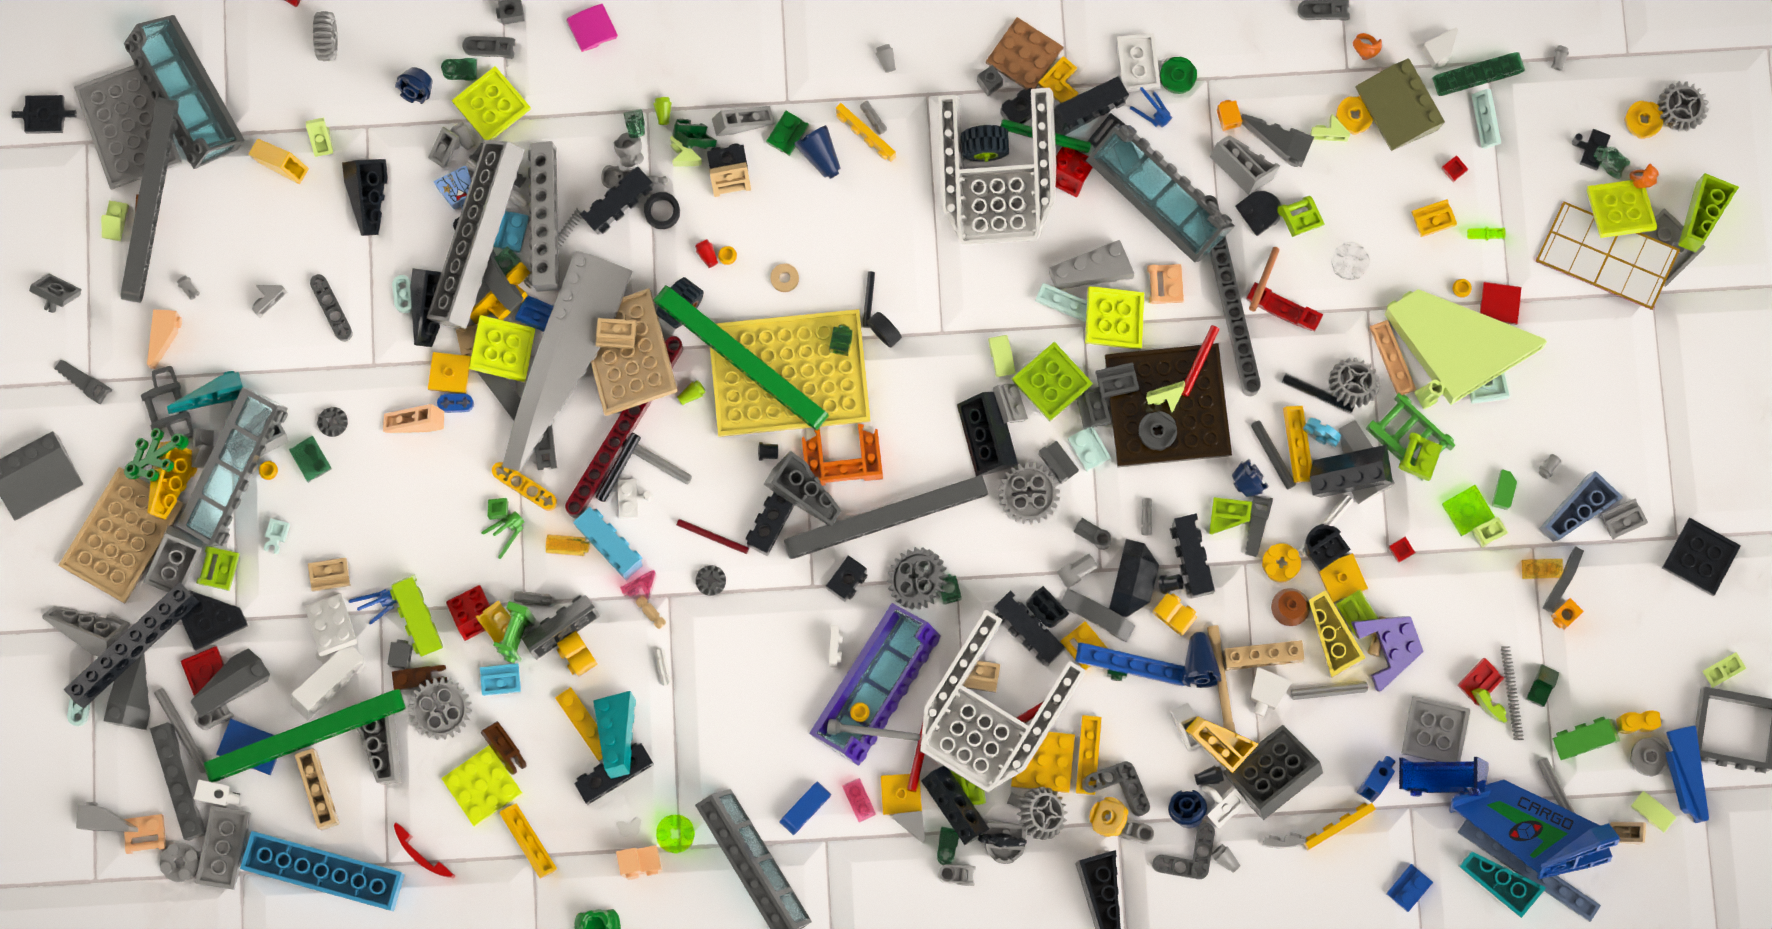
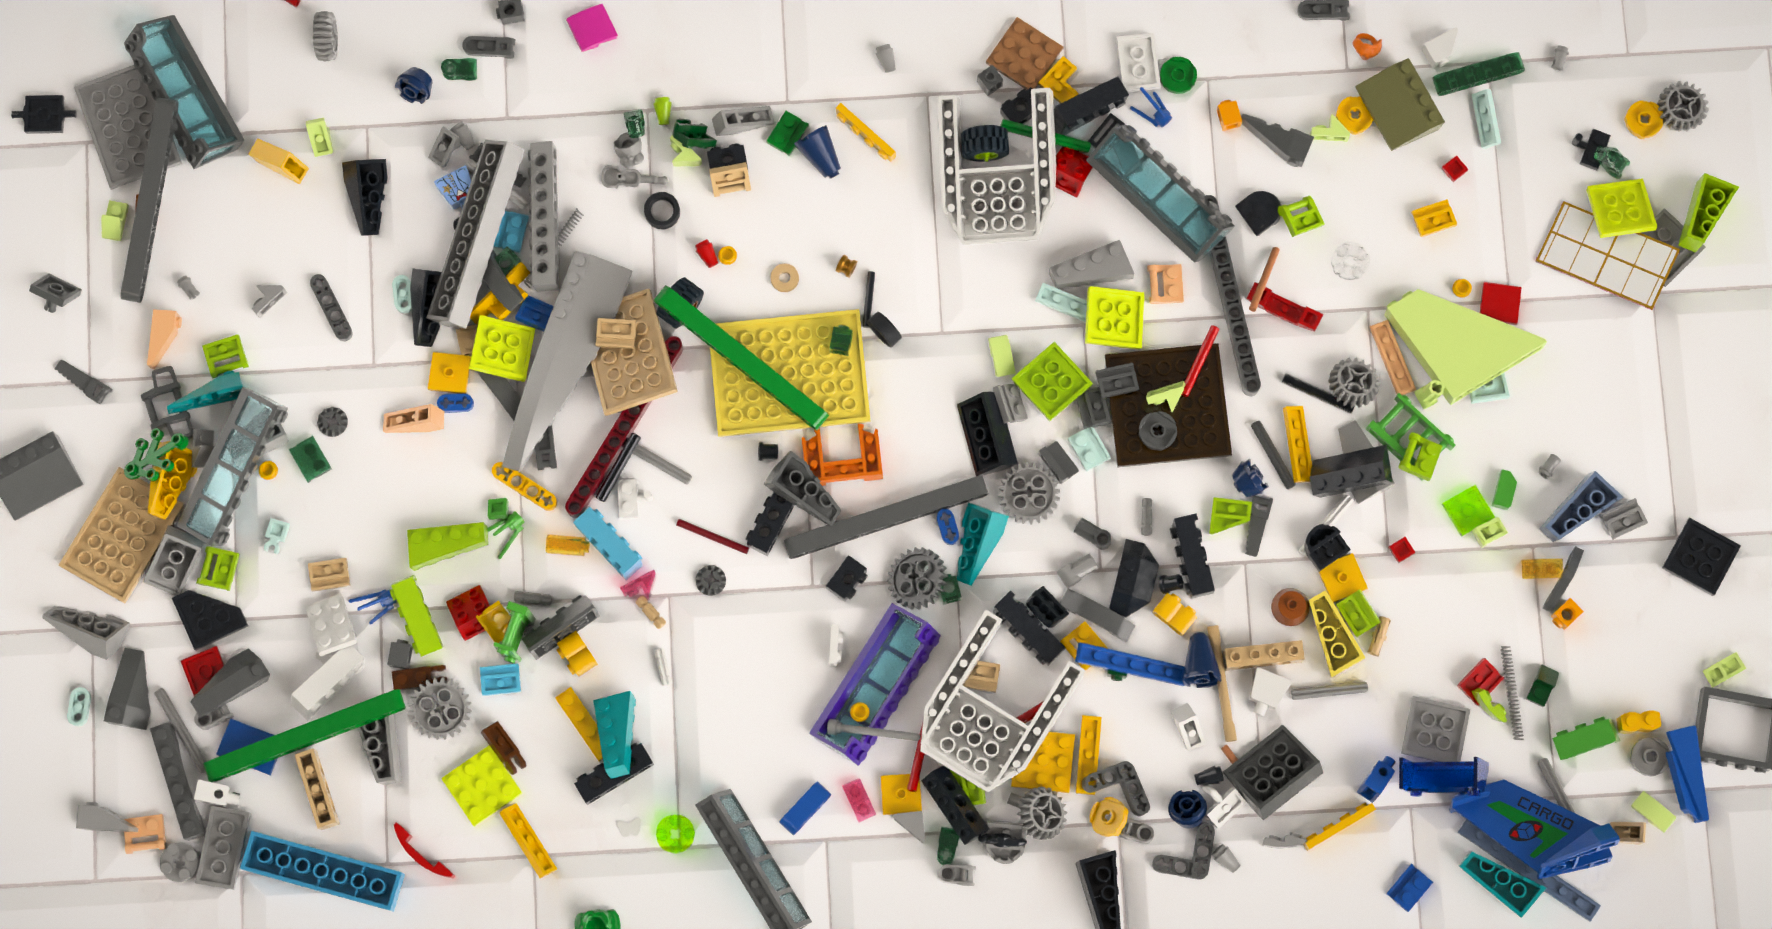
black brick [63,582,199,709] -> none
neon yellow plate [451,66,531,141] -> none
black wedge [579,166,654,235] -> none
light nougat brick [616,845,662,880] -> none
lime cone [677,380,706,405] -> none
light grey axle [860,101,887,135] -> none
yellow wedge [1185,716,1258,773] -> none
light grey wedge [1210,135,1281,195] -> none
yellow plate [1262,543,1301,583] -> none
medium azure plate [1303,418,1341,447] -> none
wing [1351,616,1424,692] -> none
clear neon green axle [1467,226,1506,241] -> none
orange piece [1629,164,1659,188] -> none
none -> lime plate [202,334,249,379]
none -> lime wedge [407,522,489,571]
none -> pearl gold wheel [835,254,858,278]
none -> blue beam [937,509,959,545]
none -> teal wedge [957,502,1009,586]

